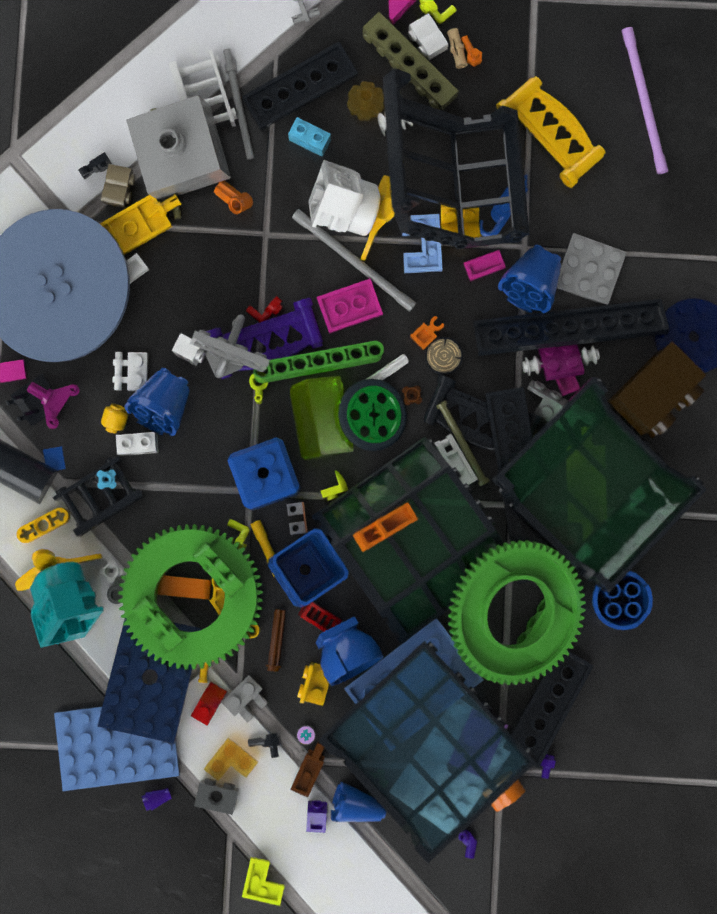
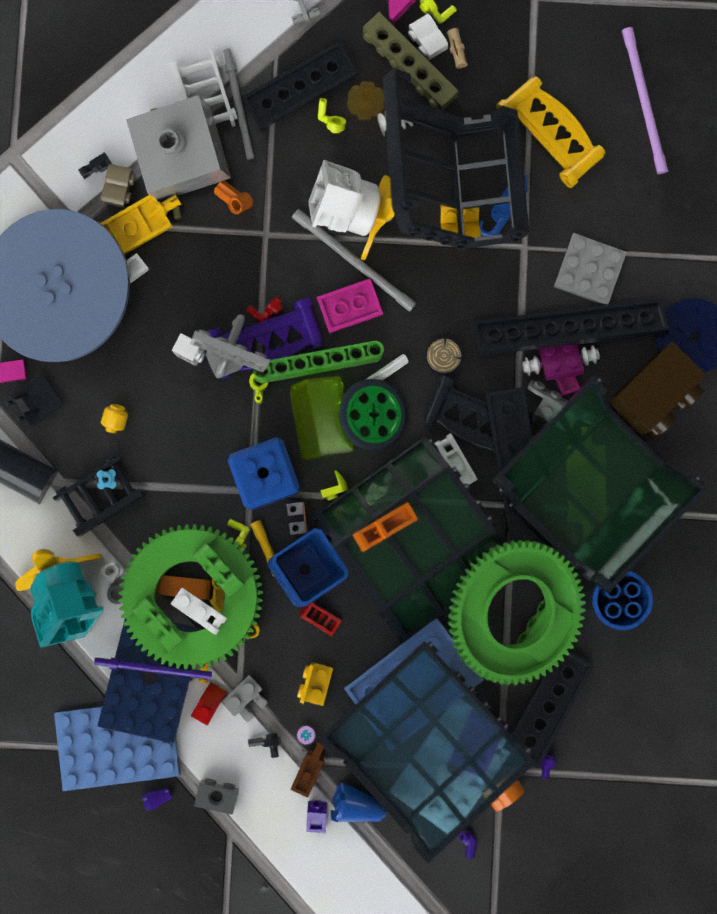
yellow beam [17,508,70,543] -> none
magenta axle [27,382,80,429] -> none
blue sticker [43,446,66,470] -> none
white plate [112,352,148,391] -> none
white brick [116,432,159,456] -> none
blue cone [124,368,190,436] -> none
clear yellow plate [204,737,259,781] -> none
neon yellow plate [242,857,285,906] -> none
reddish brown axle [266,609,286,672] -> none
medium azure brick [288,117,331,157] -> none
blue plate [316,616,383,686] -> none
light blue plate [402,214,442,273] -> none
reddish brown plate [402,386,422,405] -> none
orange plate [410,316,444,350] -> none
olive bar [436,400,490,486] -> none
orange piece [461,35,482,67] -> none
dark pink tile [464,250,506,281] -> none
blue cone [498,245,561,313] -> none
none -> dark purple bar [94,657,212,680]
none -> white plate [171,588,227,635]
none -> neon yellow plate [318,98,346,133]

